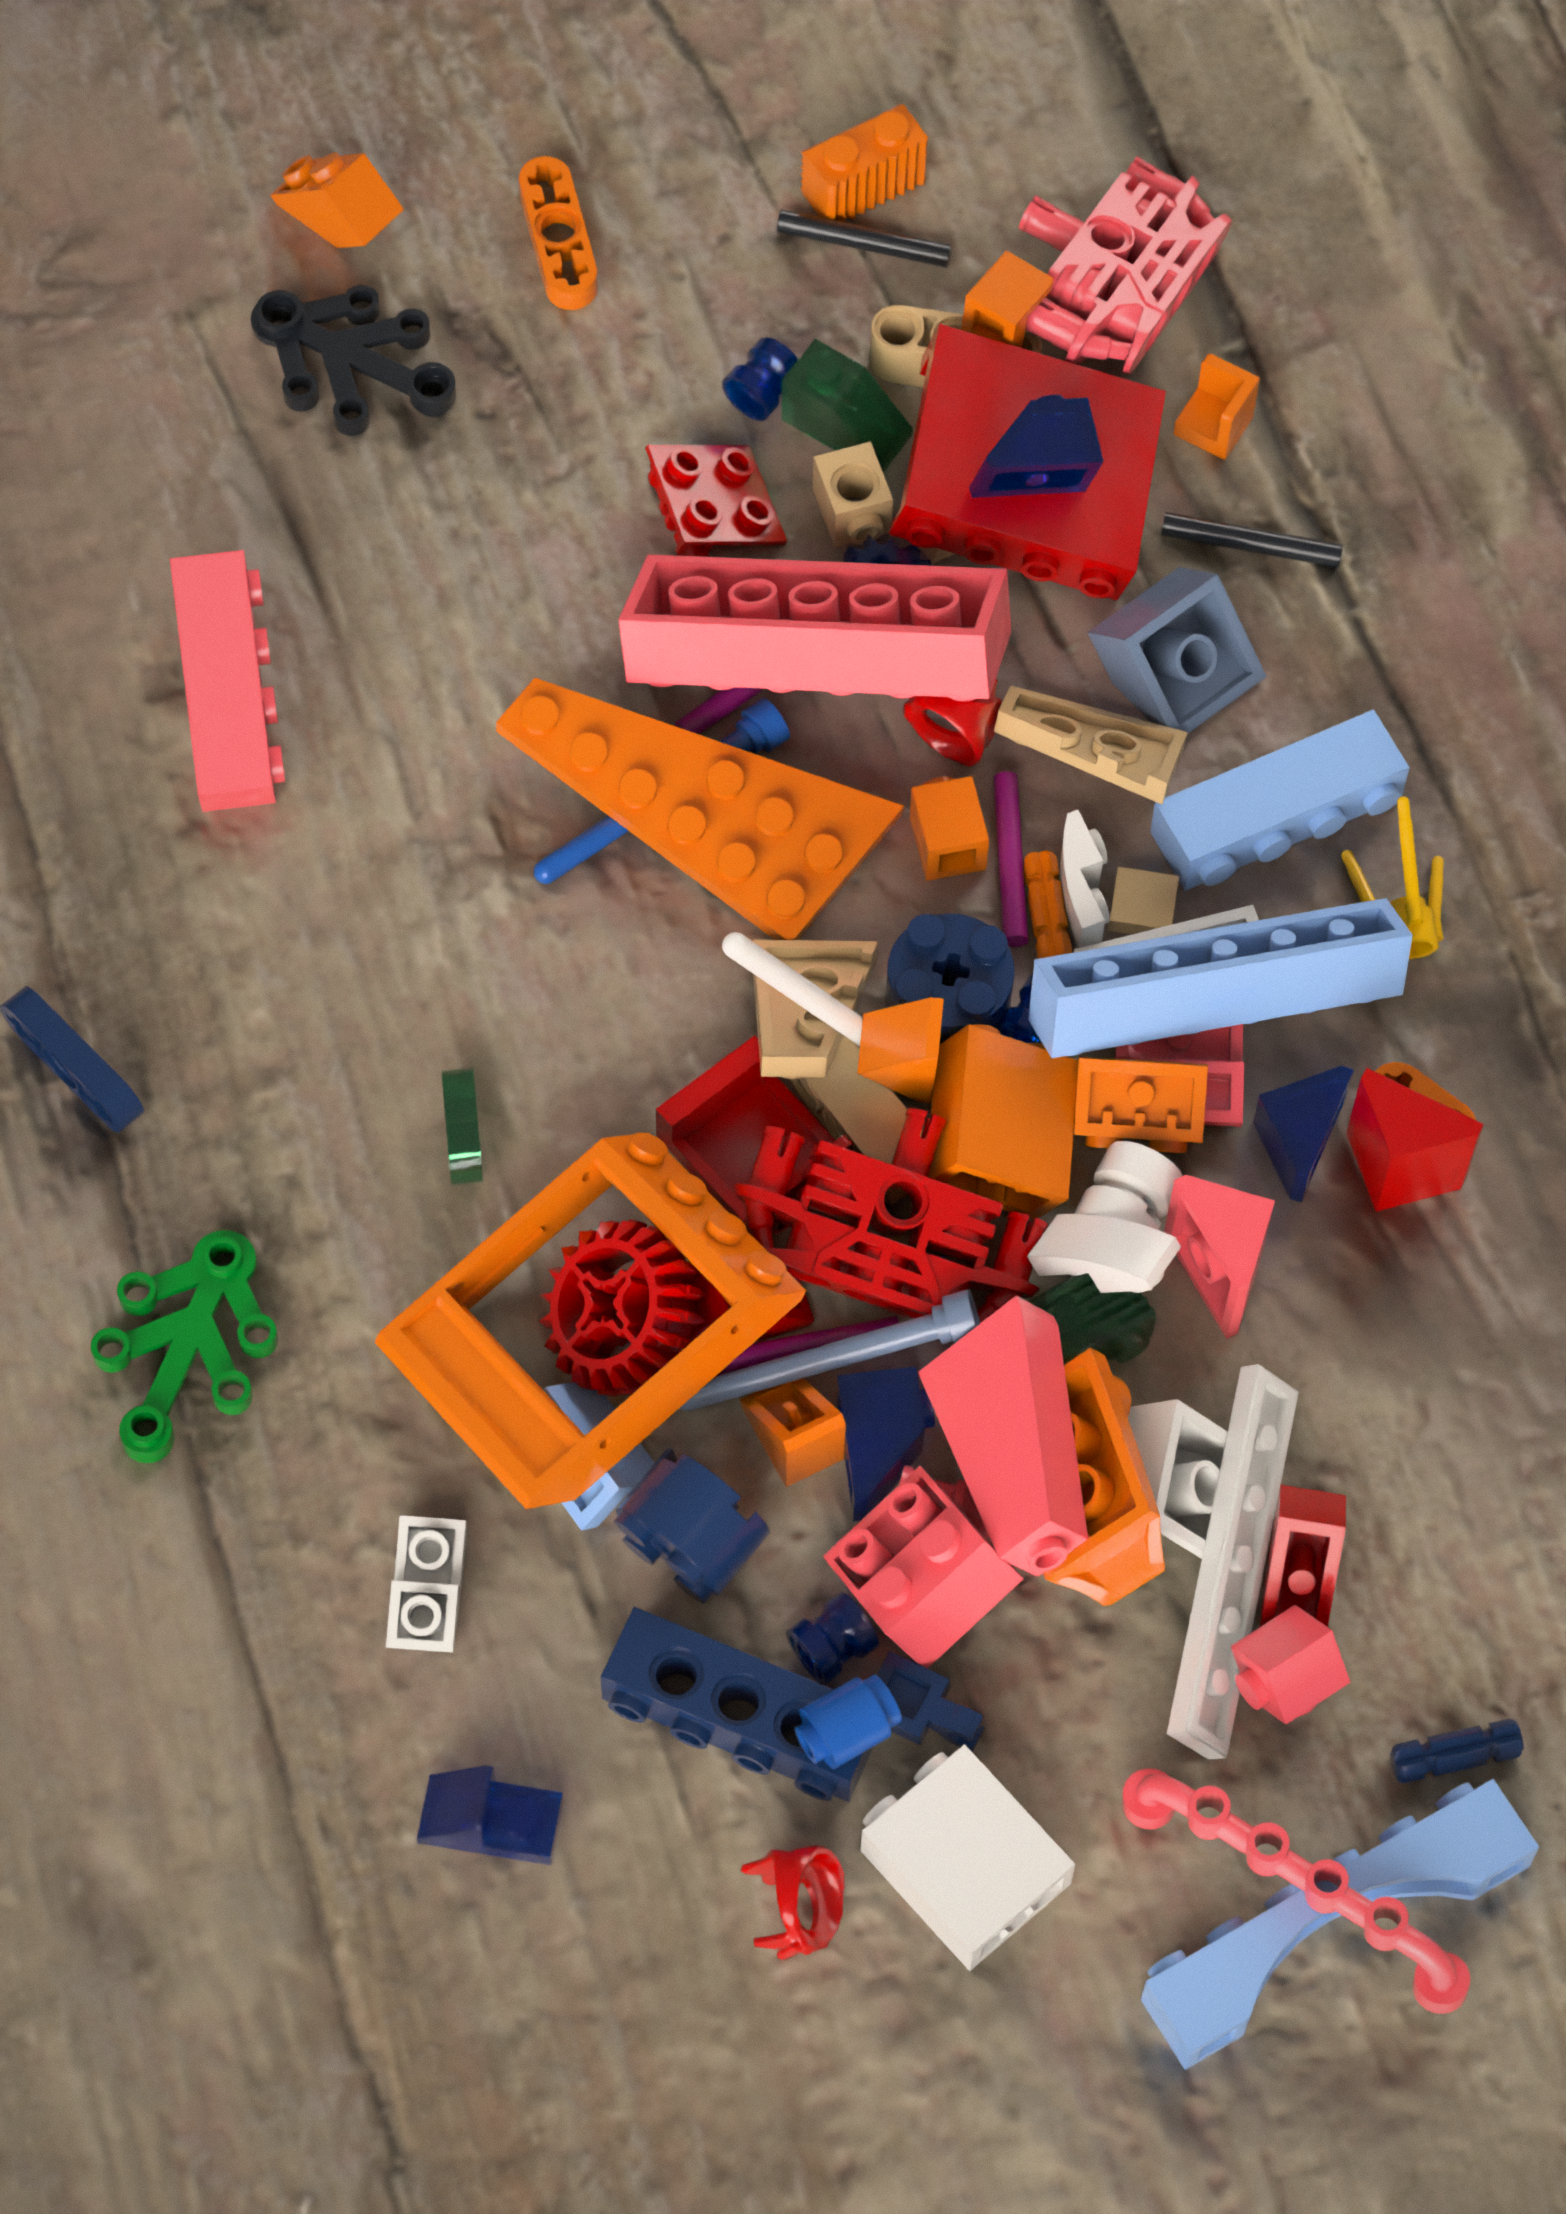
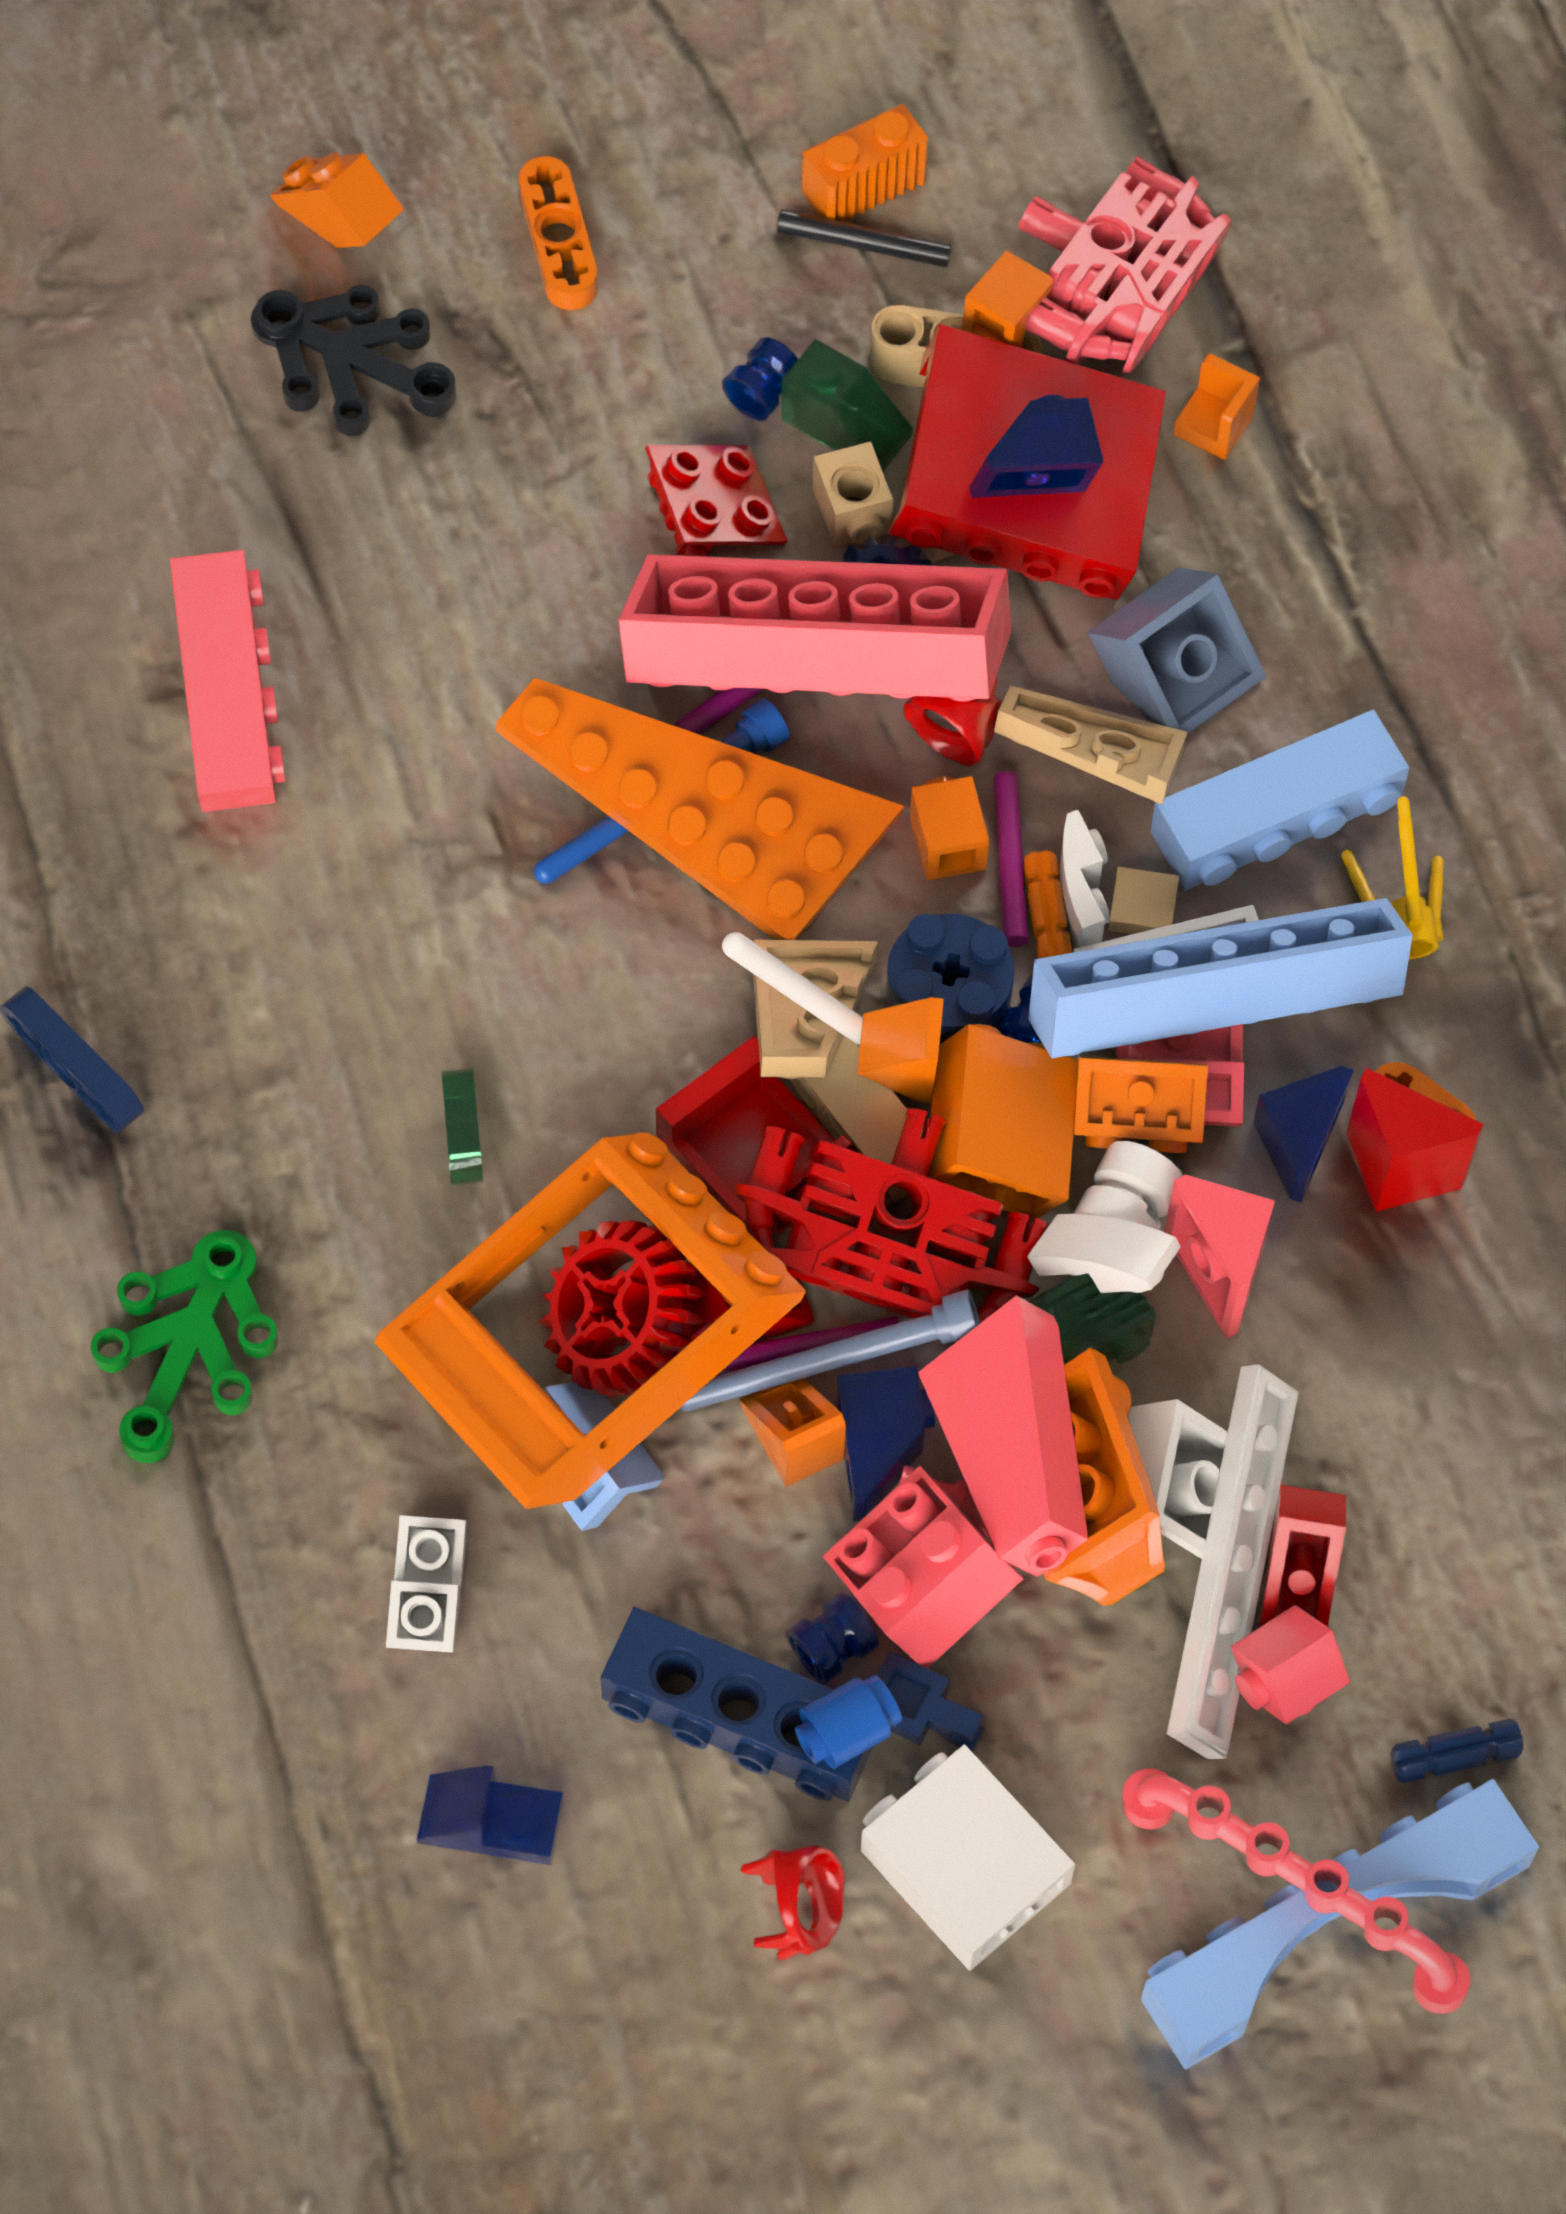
dark blue brick [614,1448,770,1604] -> none
black bar [1161,512,1343,568] -> none

